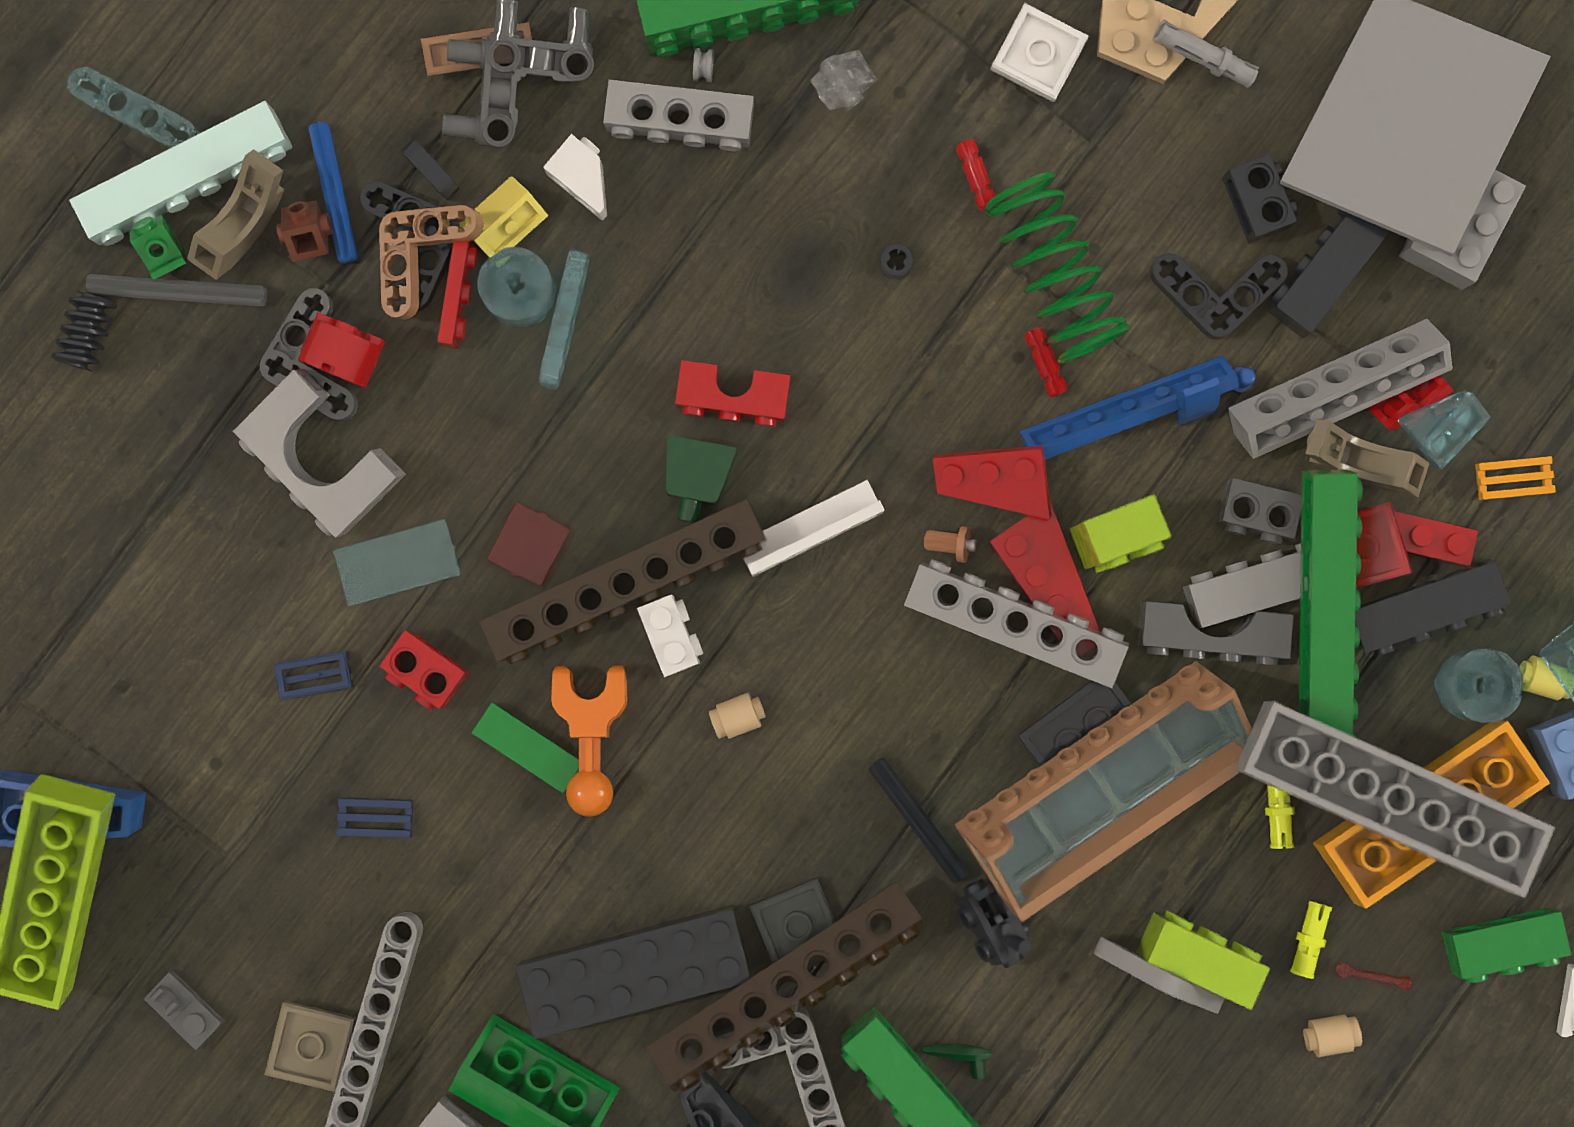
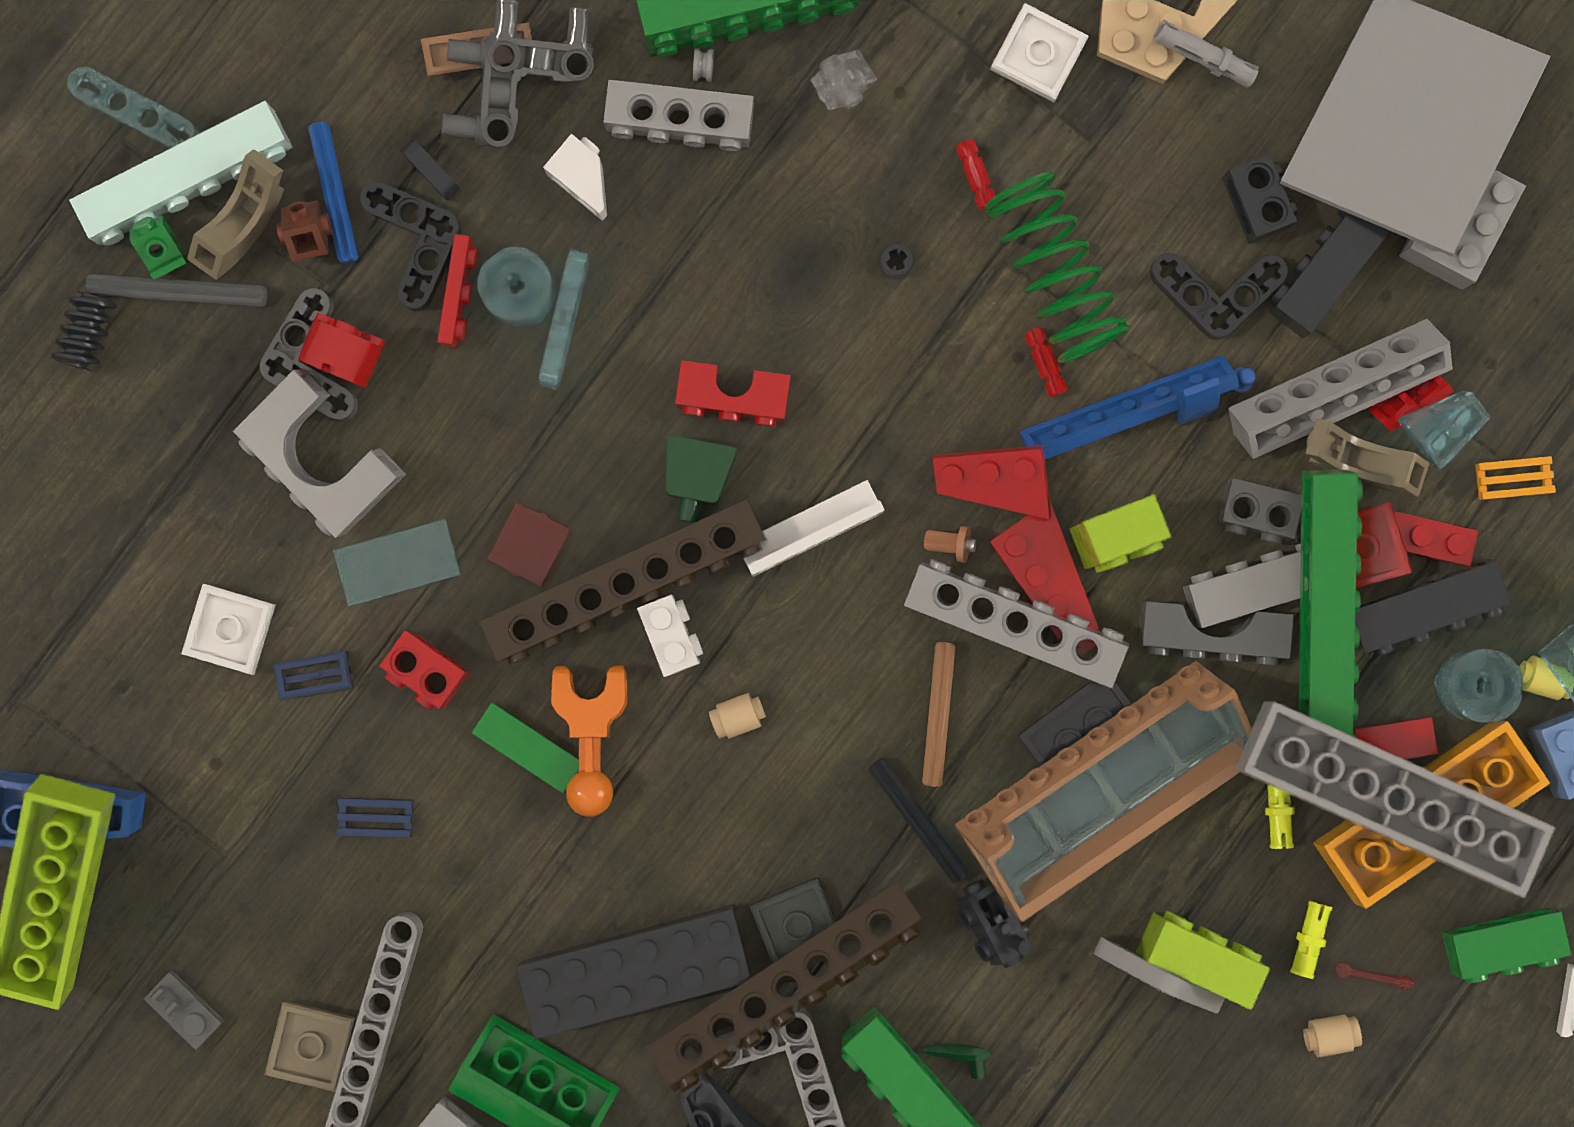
medium nougat beam [379,205,484,320] -> none
light yellow panel [460,177,549,264] -> none
none -> white plate [181,584,275,675]
none -> medium nougat axle [922,642,956,787]
none -> red slope [1355,717,1439,759]

